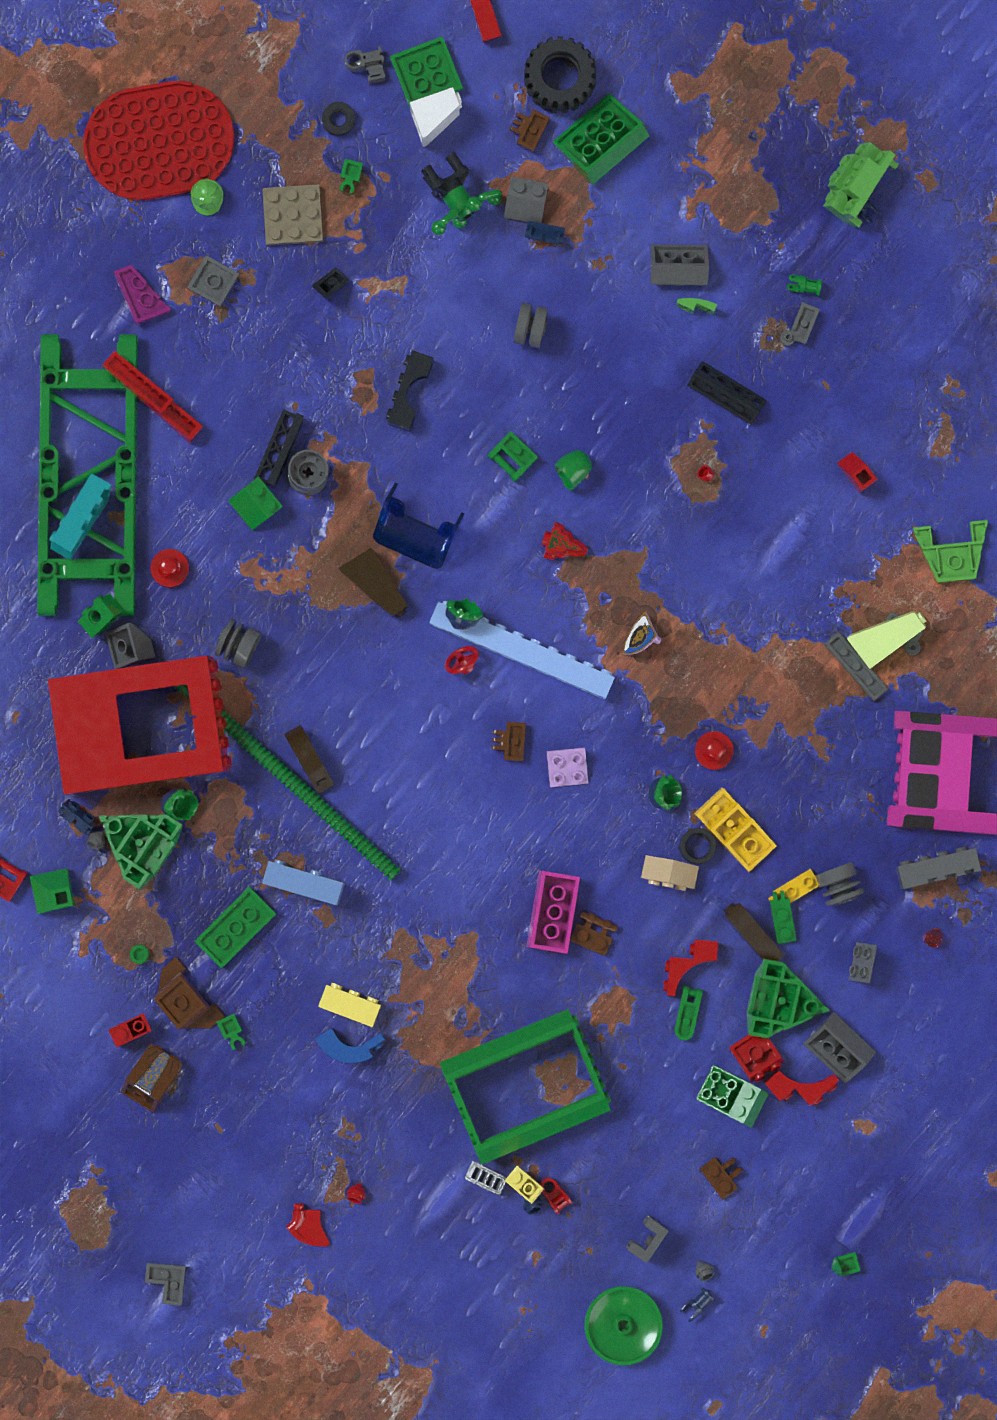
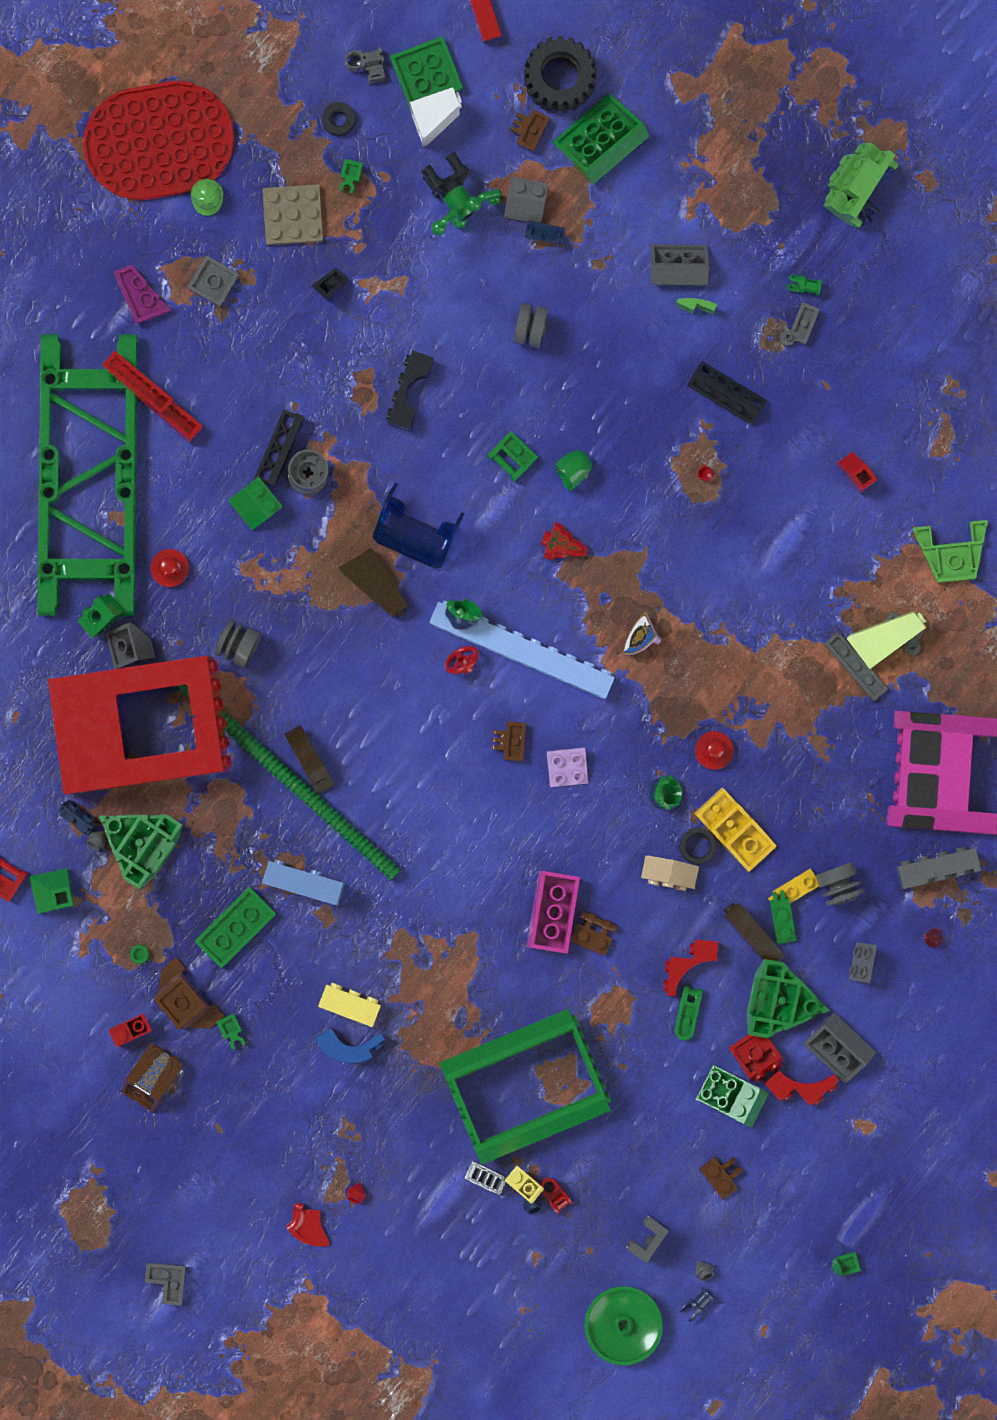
teal wedge [49,473,111,560] -> none
green hair [161,788,199,822] -> none

